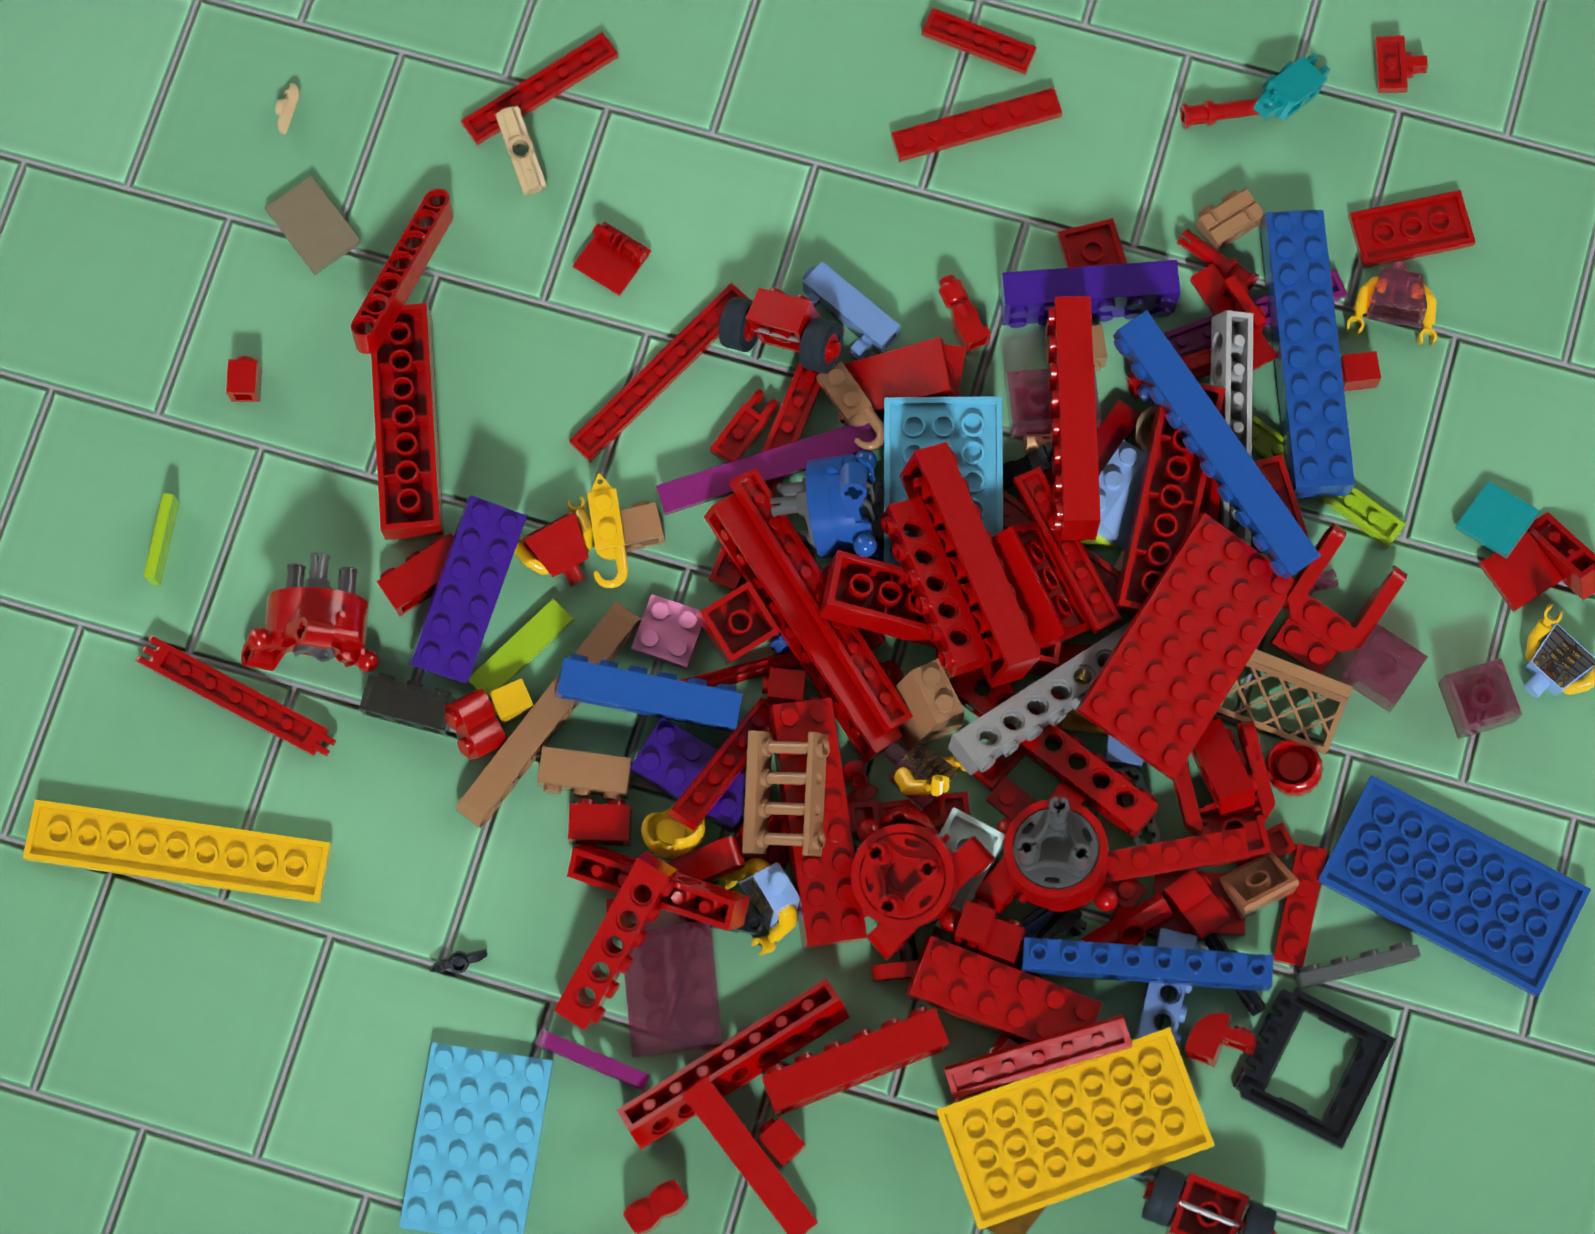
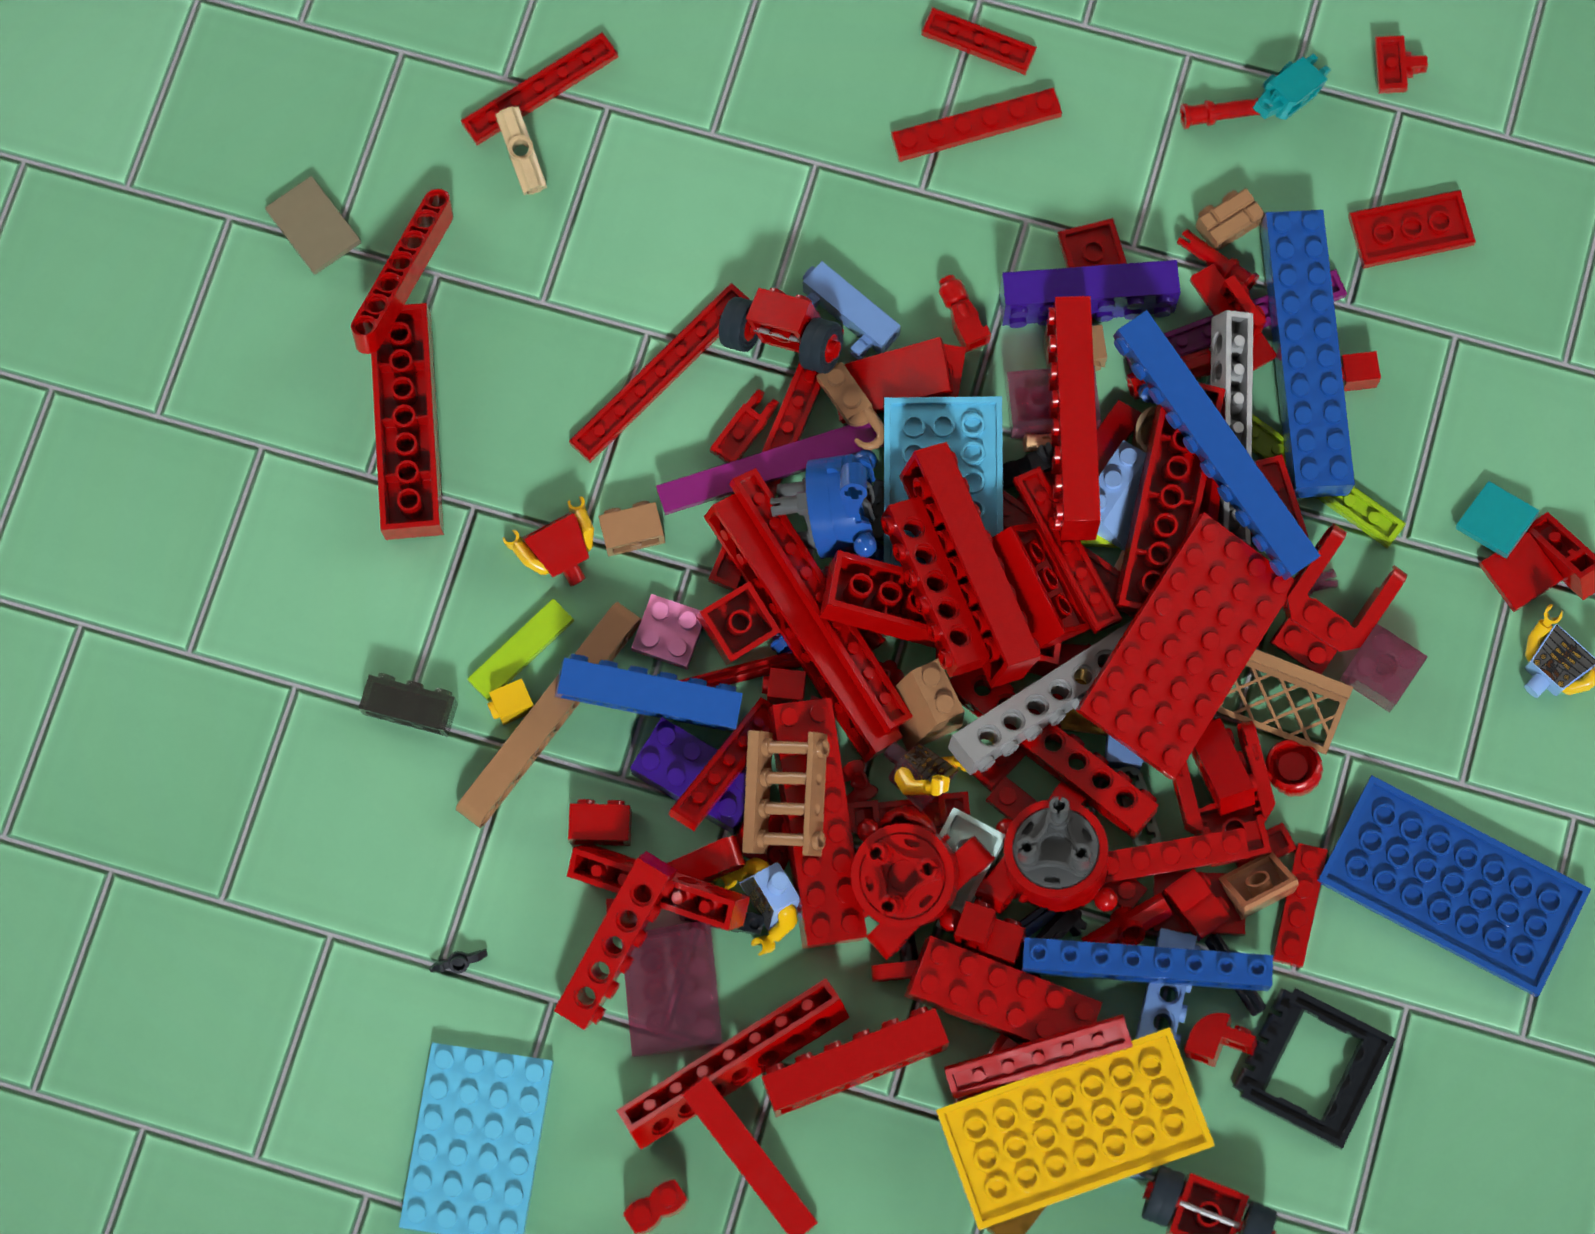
yellow plate [23,799,332,903] -> none
red hinge [135,635,336,756] -> none
lime tile [143,493,179,586] -> none
red brick [226,356,262,402] -> none
red piece [241,553,380,672] -> none
tan piece [275,83,300,135] -> none
red brick [376,533,453,617] -> none
dark purple brick [408,495,527,684] -> none
red brick [444,689,507,760] -> none
magenta beam [535,1030,650,1090] -> none
medium nougat brick [537,746,633,801] -> none
red hinge [572,221,652,296] -> none
yellow plate [587,473,629,589] -> none
yellow piece [641,806,705,860] -> none
red brick [758,1117,806,1168] -> none
dark grey plate [1295,942,1421,989] -> none
clear pink torso [1346,262,1437,346] -> none
clear pink brick [1438,658,1522,739] -> none

